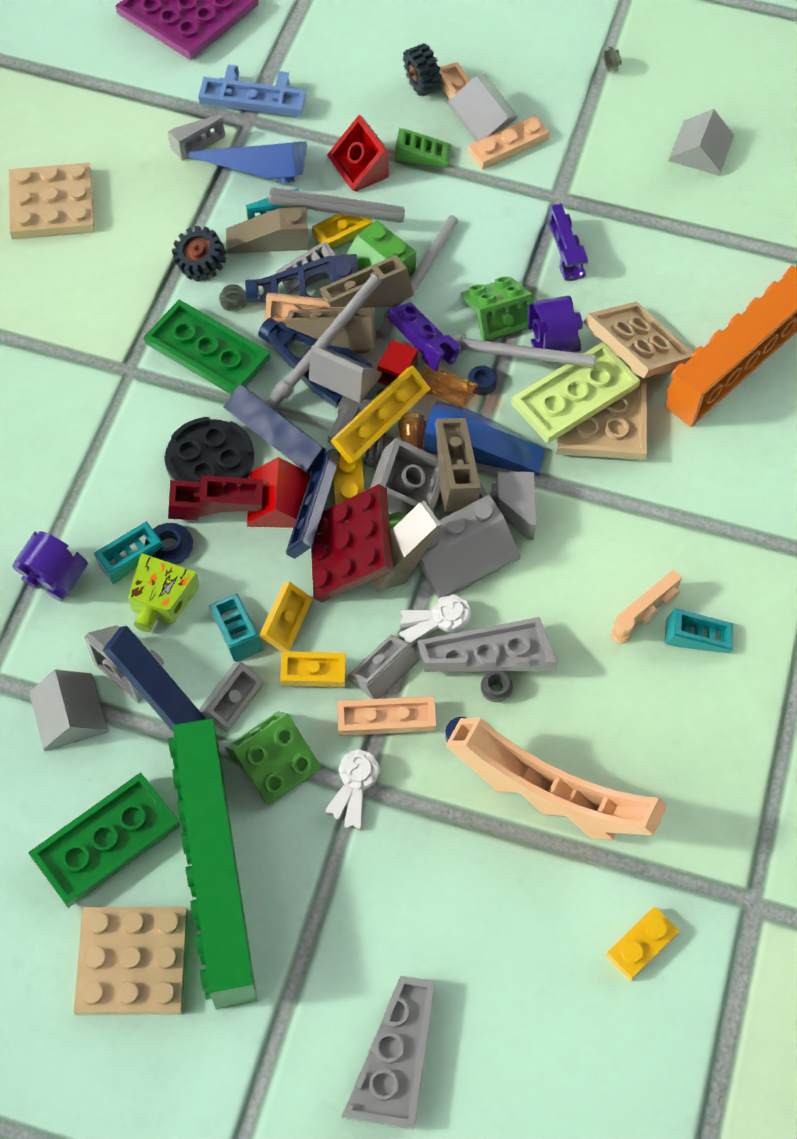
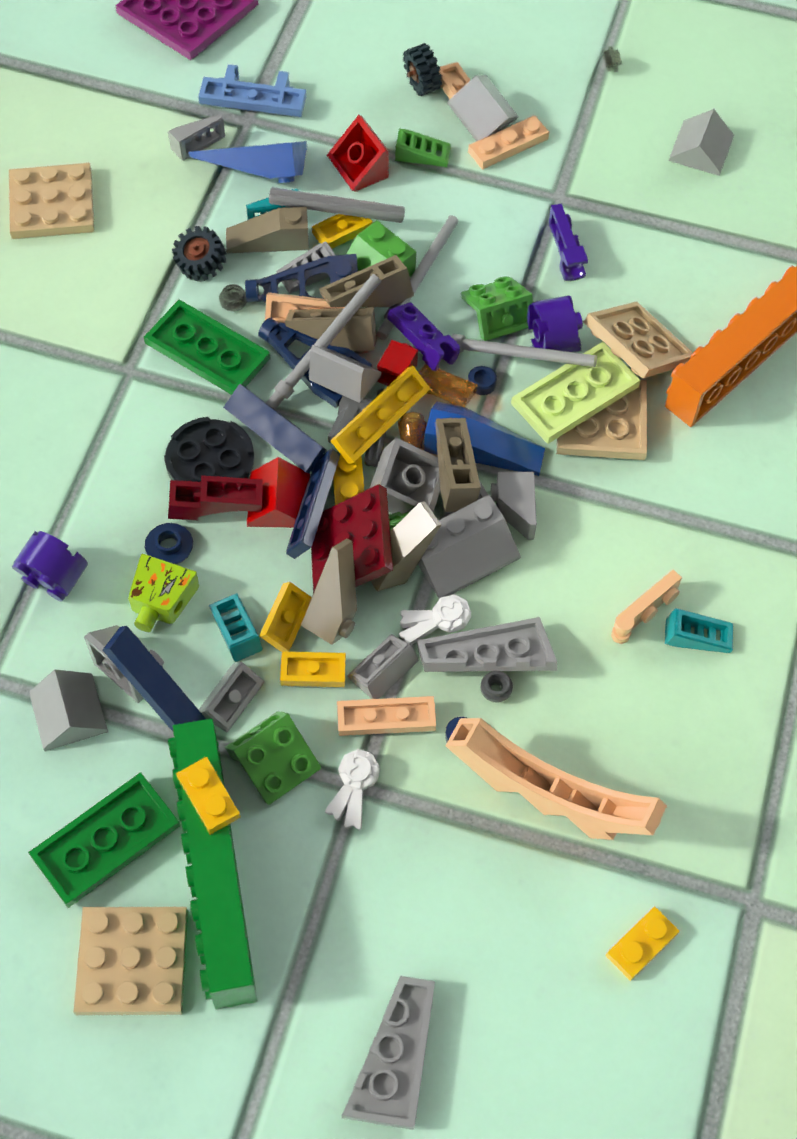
teal slope [94,521,164,584] -> none
none -> yellow plate [176,757,241,835]
none -> dark tan slope [301,539,357,645]

